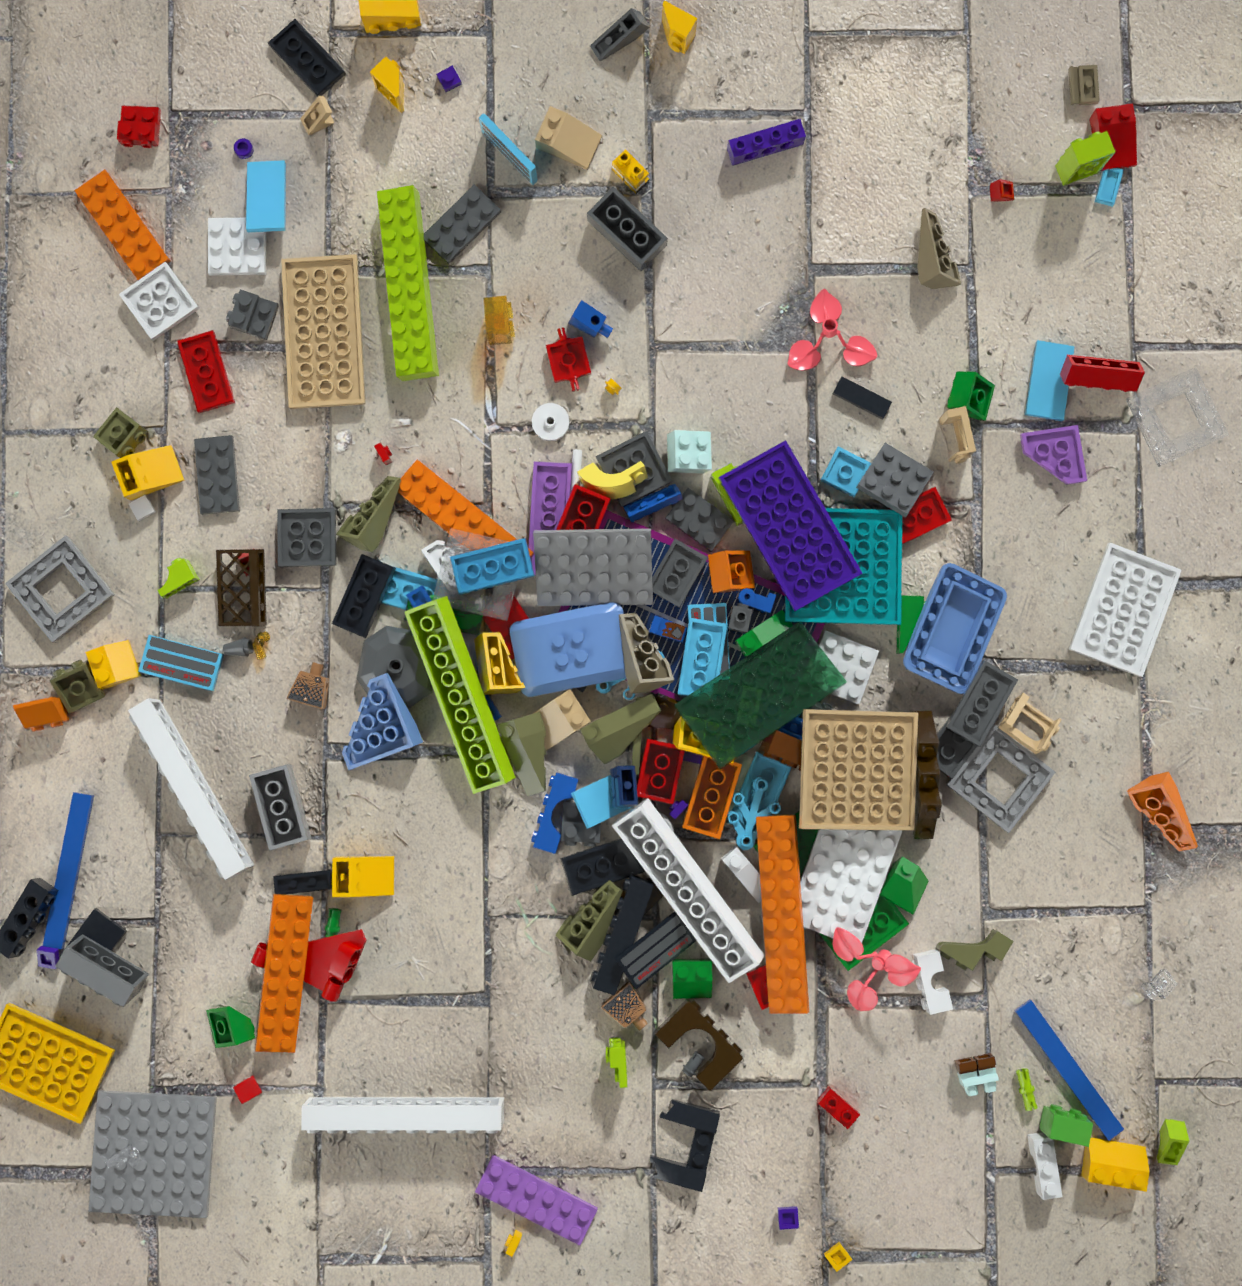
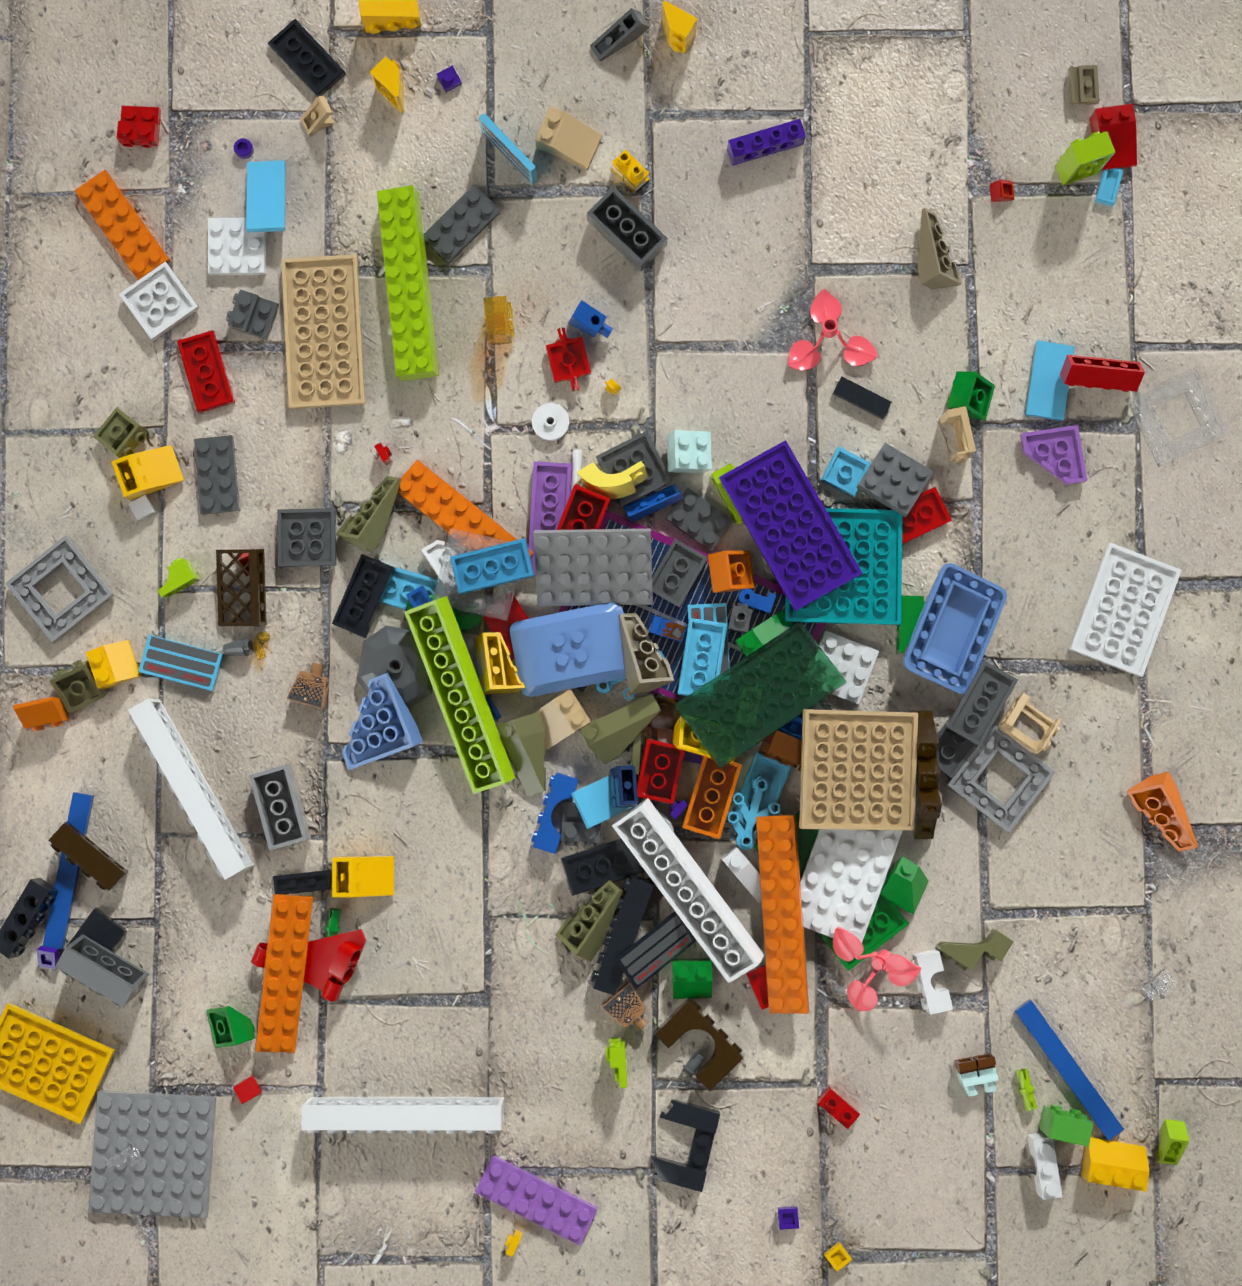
none -> dark brown brick [48,821,128,891]

